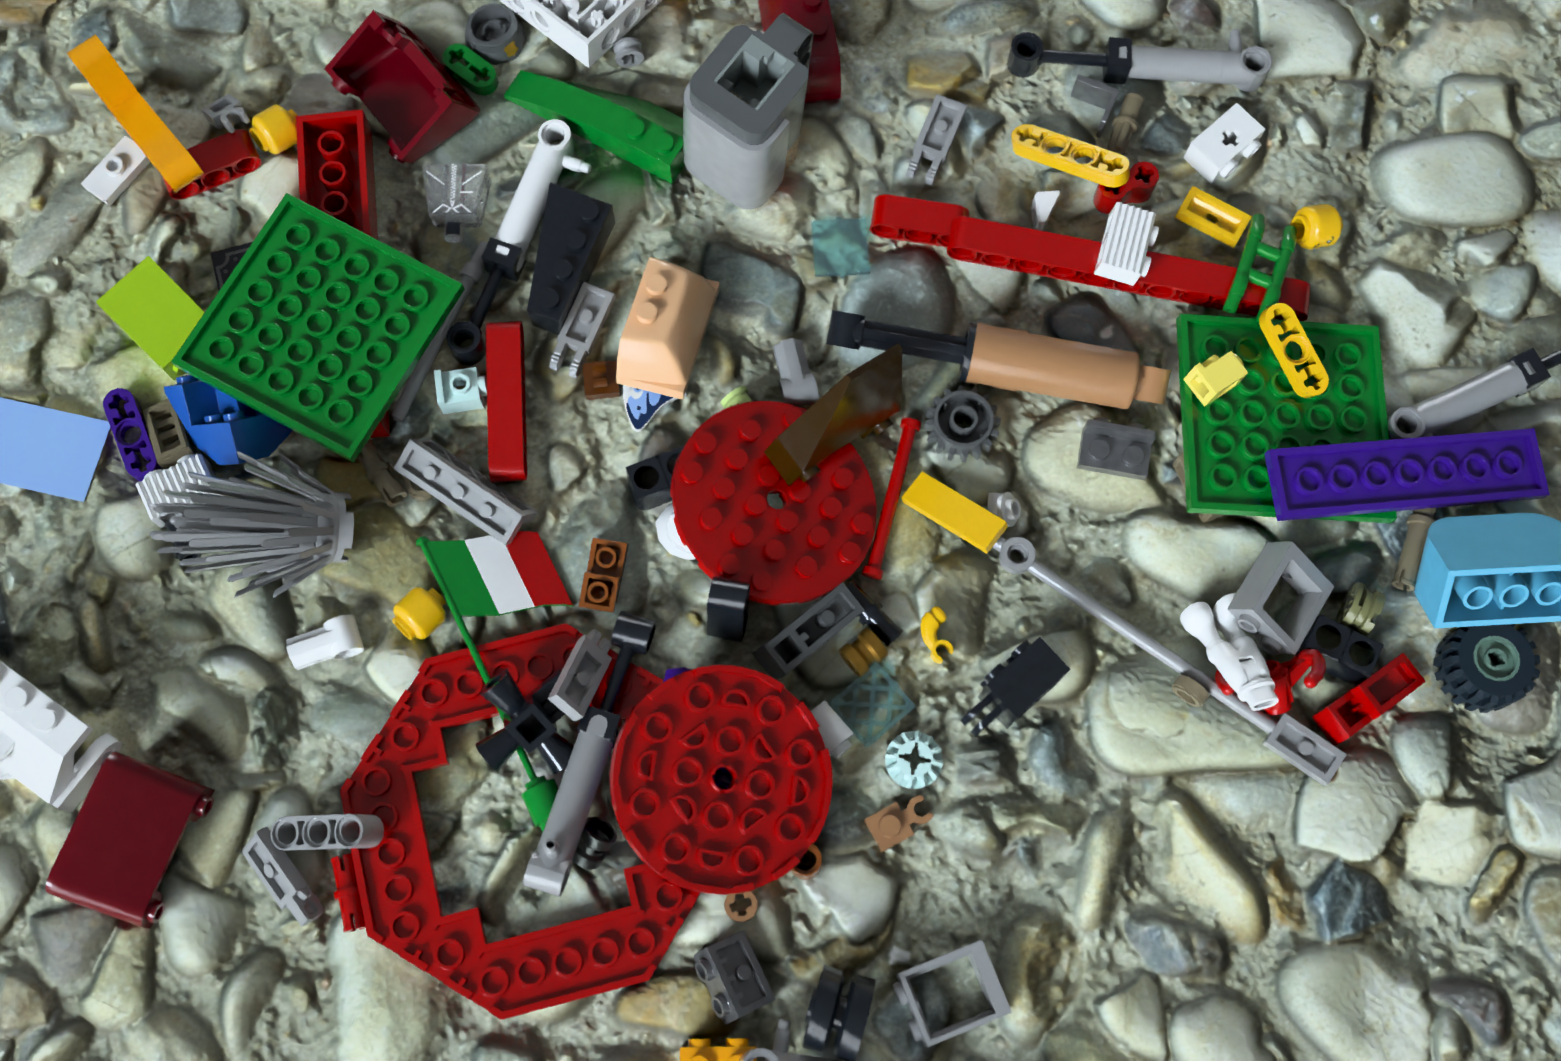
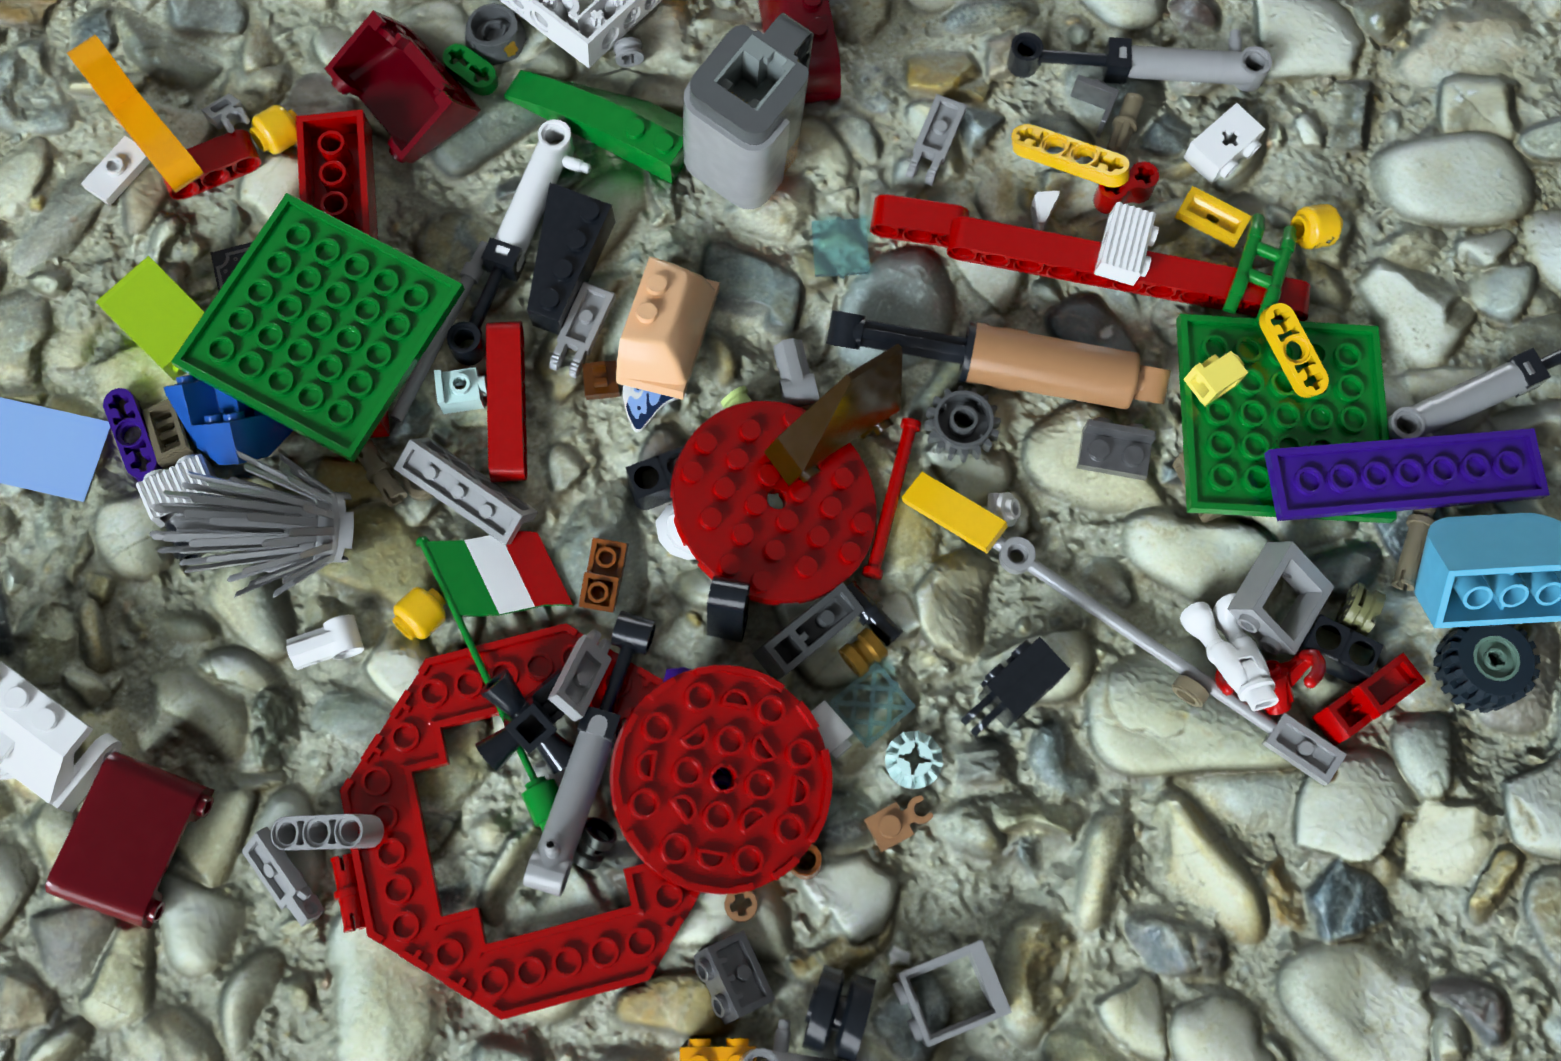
clear torso [422,164,491,243] -> none
yellow arm [920,606,953,664] -> none

